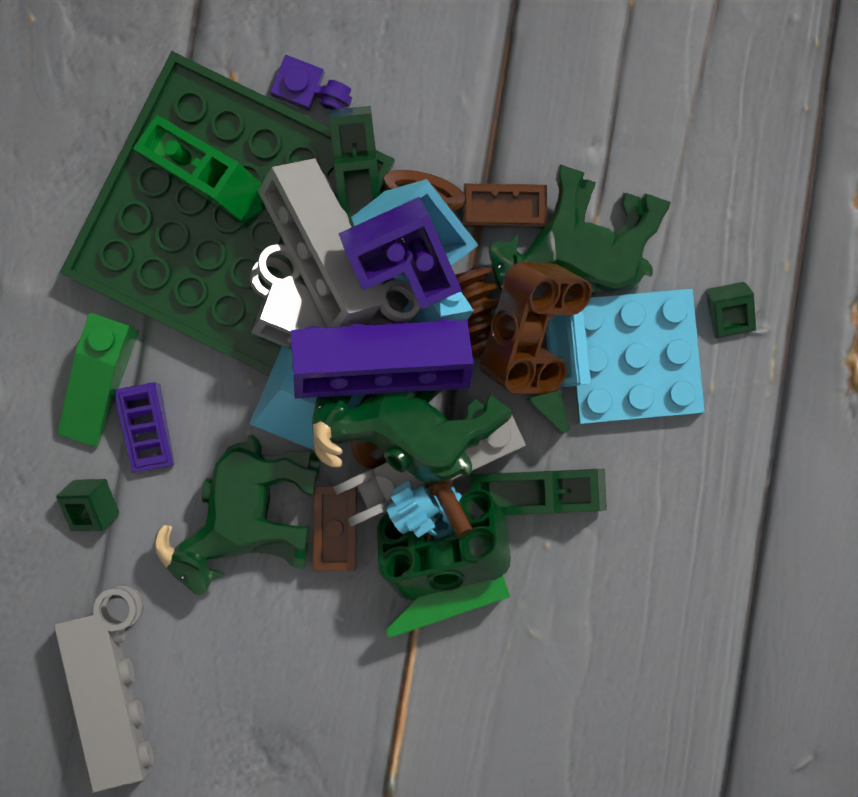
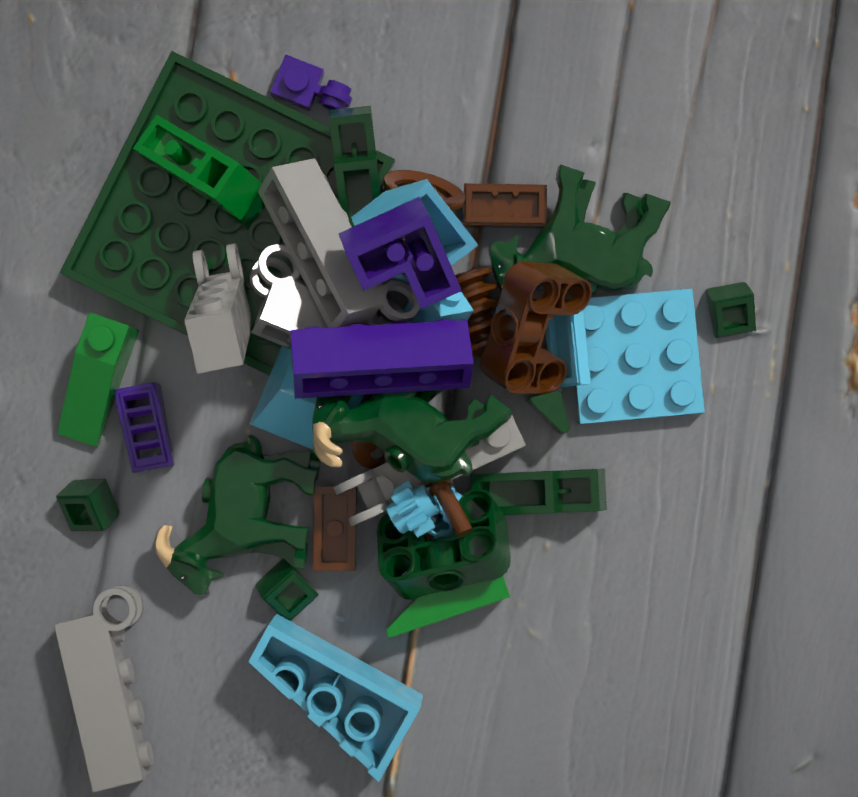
none -> light grey hinge [184,243,253,374]
none -> medium azure wedge [248,614,423,782]
none -> dark green slope [255,558,319,621]

